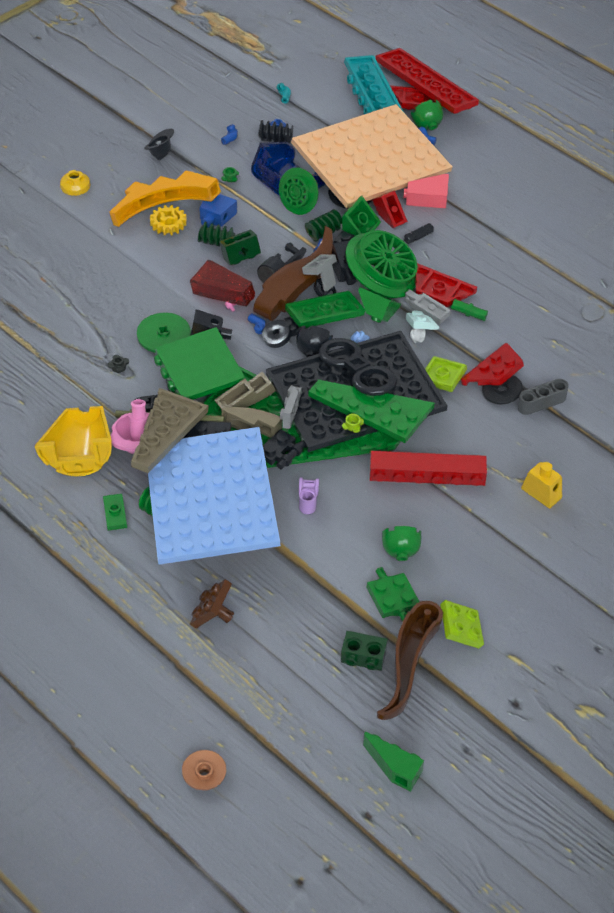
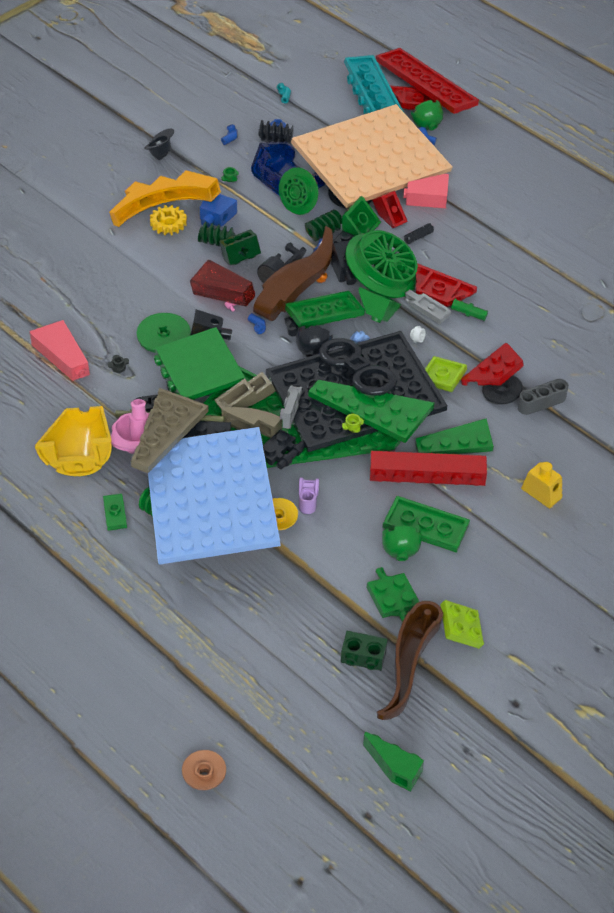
yellow piece [60,170,91,196] -> none
reddish brown plate [190,579,234,628] -> none
black piece [262,320,292,348] -> none
light grey piece [302,254,337,297] -> none
light aqua plate [406,311,439,330] -> none
none -> coral slope [29,320,90,381]
none -> yellow dish [273,498,298,530]
none -> green tile [382,496,470,553]
none -> green wing [415,418,494,454]

